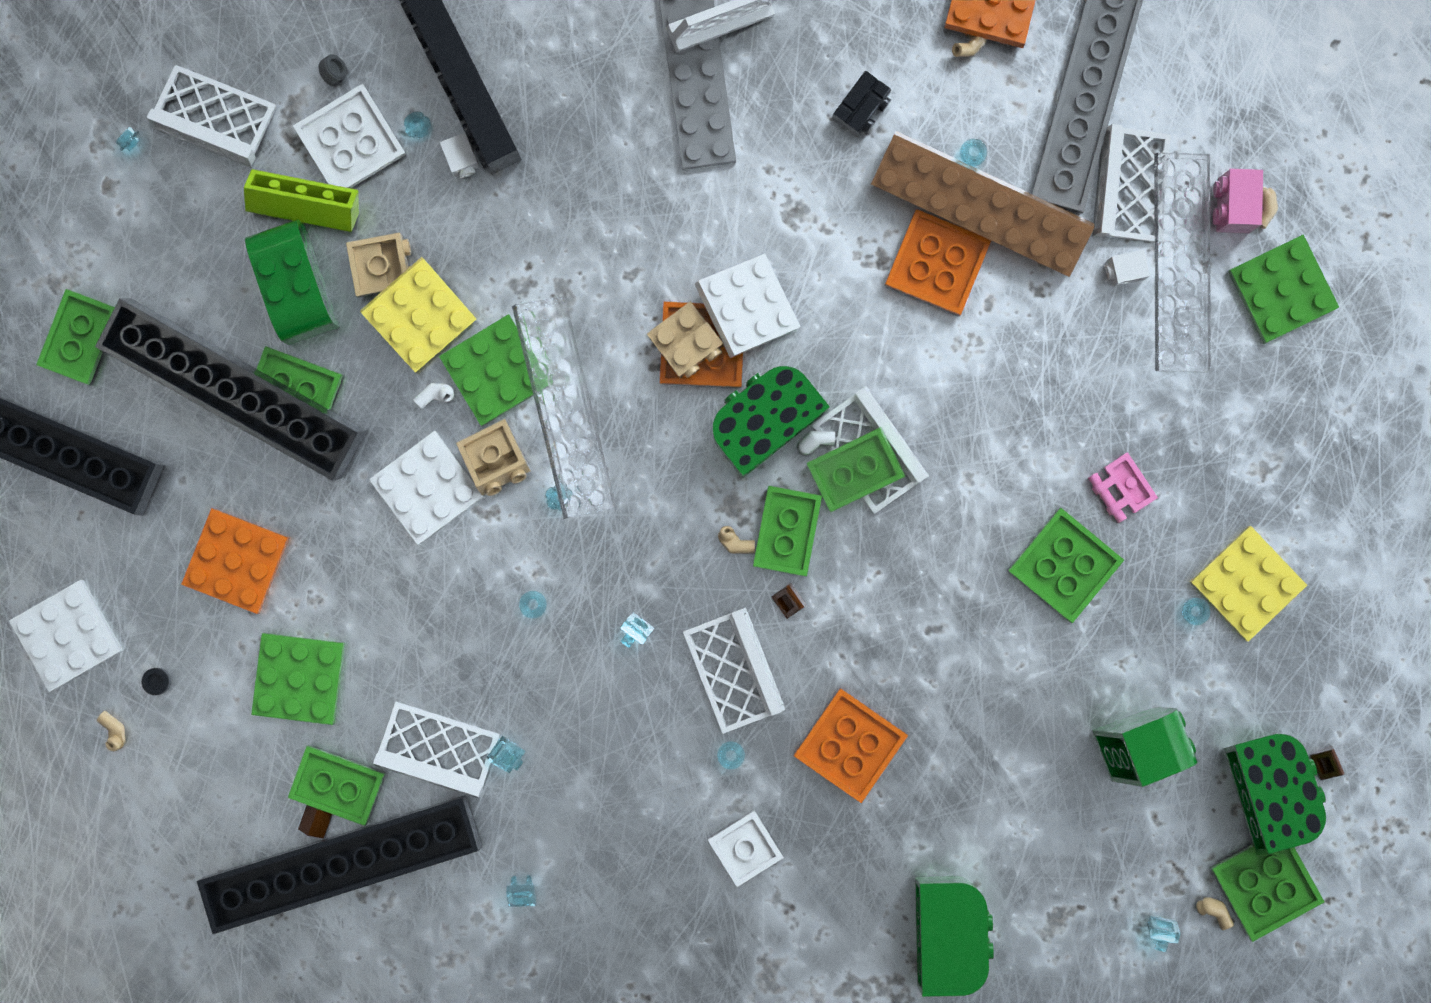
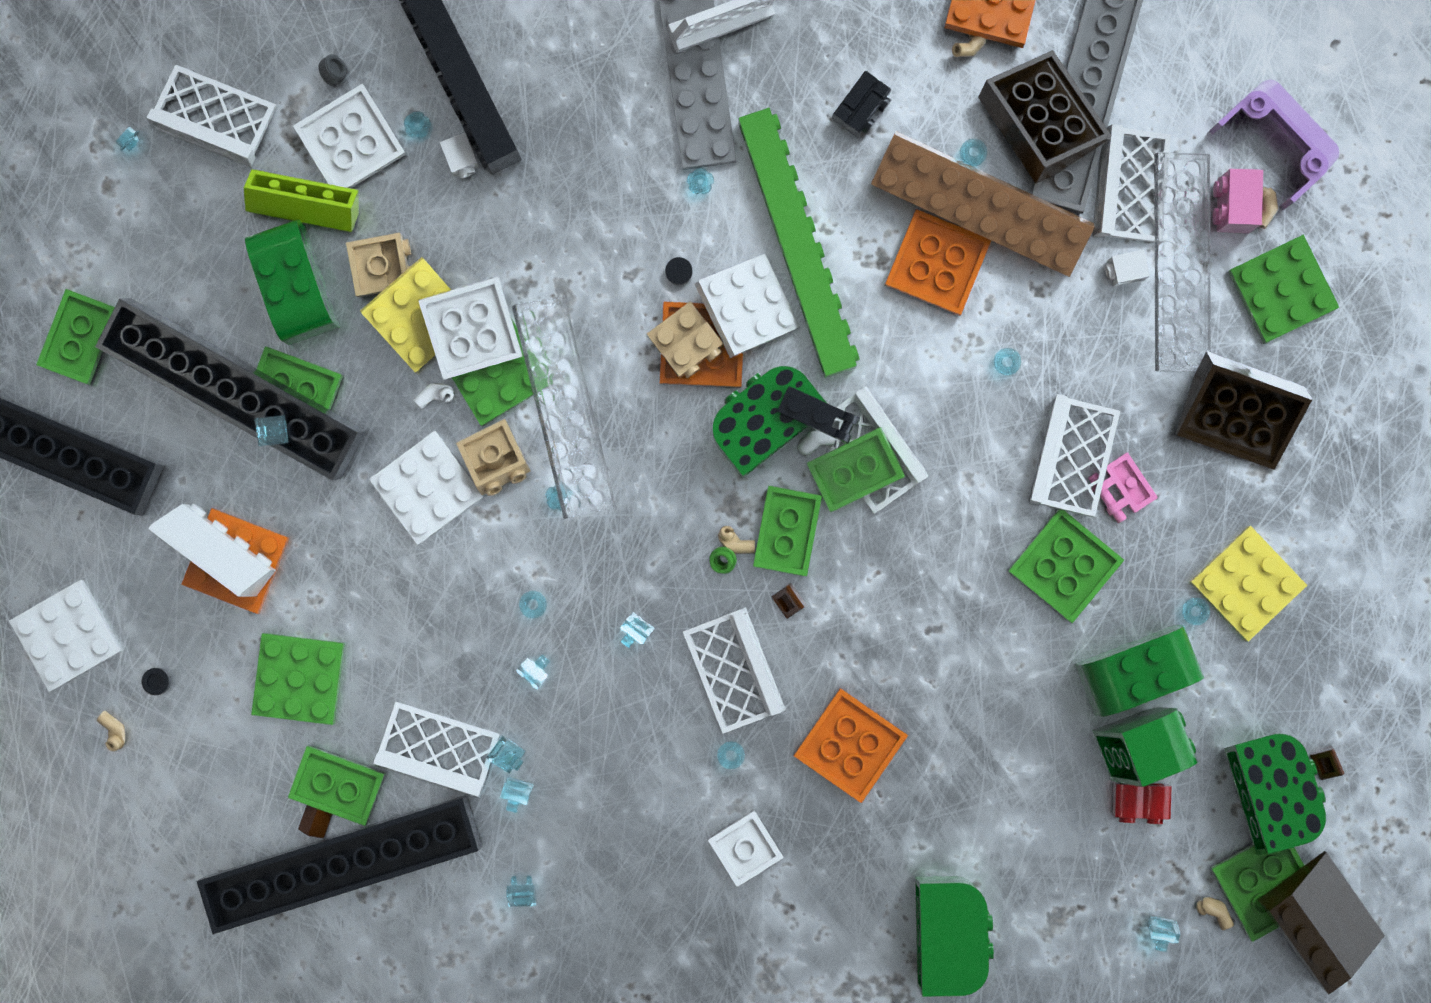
none -> white slope [148,503,276,597]
none -> clear light blue tile [255,415,288,446]
none -> white plate [419,277,523,380]
none -> clear light blue tile [500,777,534,813]
none -> clear light blue tile [517,654,550,689]
none -> black tile [665,257,693,285]
none -> clear light blue plate [687,168,714,194]
none -> bright green plate [709,547,737,574]
none -> bright green brick [738,107,860,378]
none -> black plate [777,386,860,444]
none -> dark brown slope [978,50,1112,183]
none -> clear light blue plate [994,348,1021,375]
none -> white fence [1029,394,1120,517]
none -> green brick [1074,625,1204,717]
none -> red brick [1112,782,1172,824]
none -> dark brown slope [1176,351,1312,470]
none -> lavender windscreen [1209,80,1339,210]
none -> slope [1258,851,1385,994]

